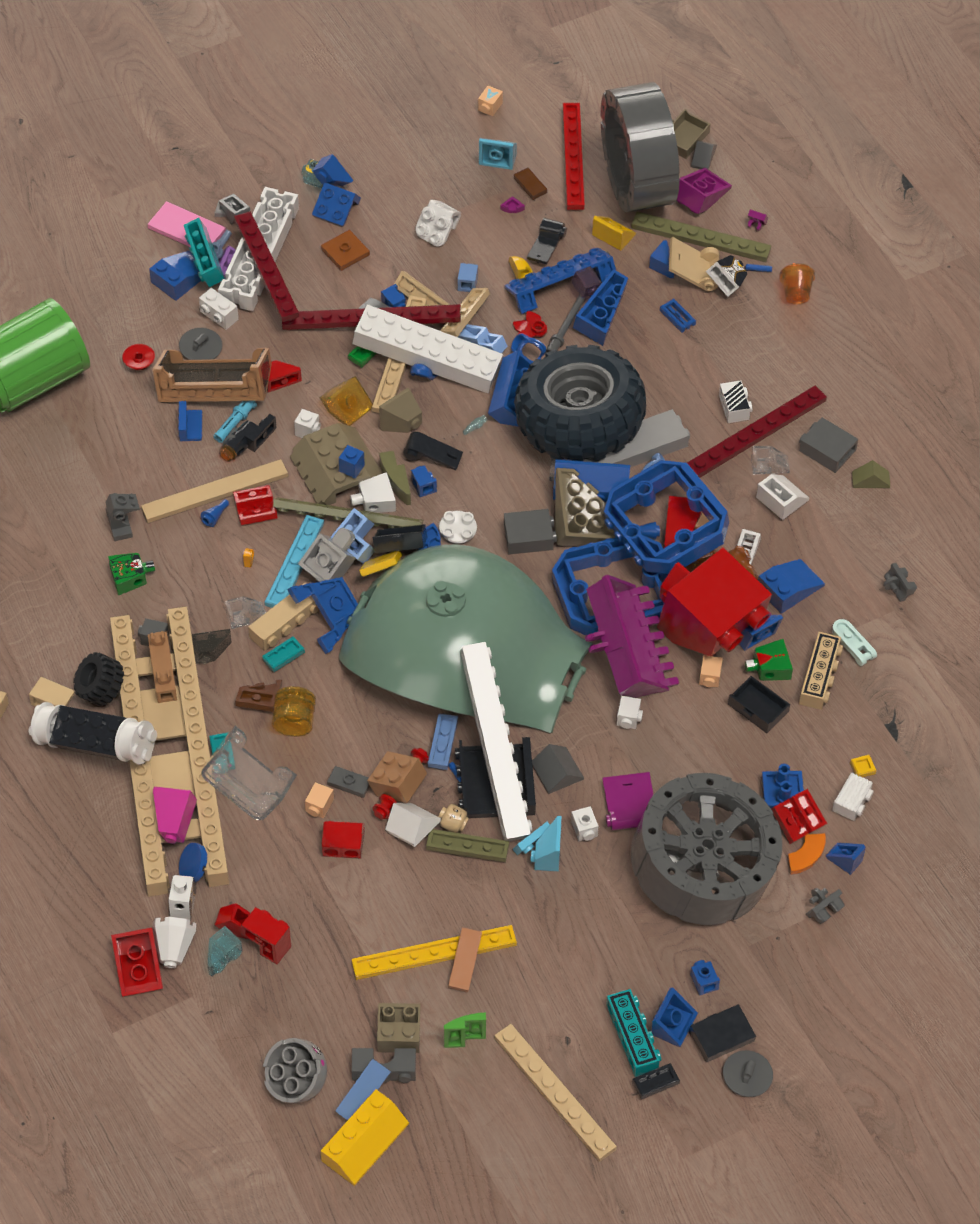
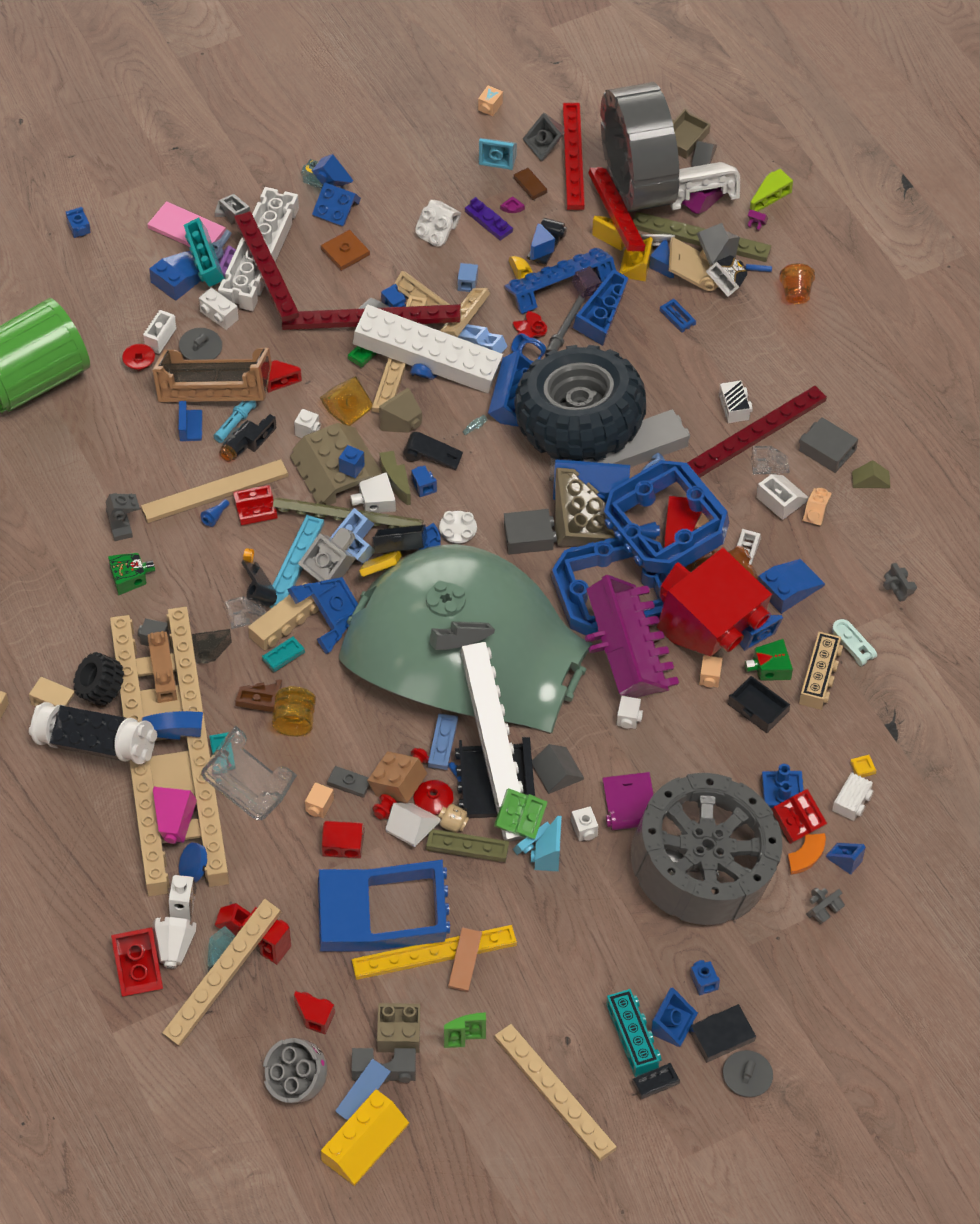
none -> blue brick [66,207,91,238]
none -> blue slope [142,711,203,740]
none -> white brick [143,310,176,354]
none -> tan plate [162,899,282,1046]
none -> black door [241,560,277,607]
none -> red slope [294,991,335,1034]
none -> blue window [318,859,450,951]
none -> red dish [414,780,454,815]
none -> dark grey slope [429,621,495,650]
none -> dark purple plate [465,197,513,241]
none -> bright green slope [494,788,547,839]
none -> dark grey slope [523,112,565,161]
none -> blue slope [530,224,555,260]
none -> red plate [588,167,646,252]
none -> yellow slope [619,237,653,281]
none -> white dish [640,234,675,246]
none -> white windscreen [670,162,740,210]
none -> dark grey slope [697,223,740,266]
none -> lime slope [750,169,793,212]
none -> light nougat bracket [803,488,832,526]

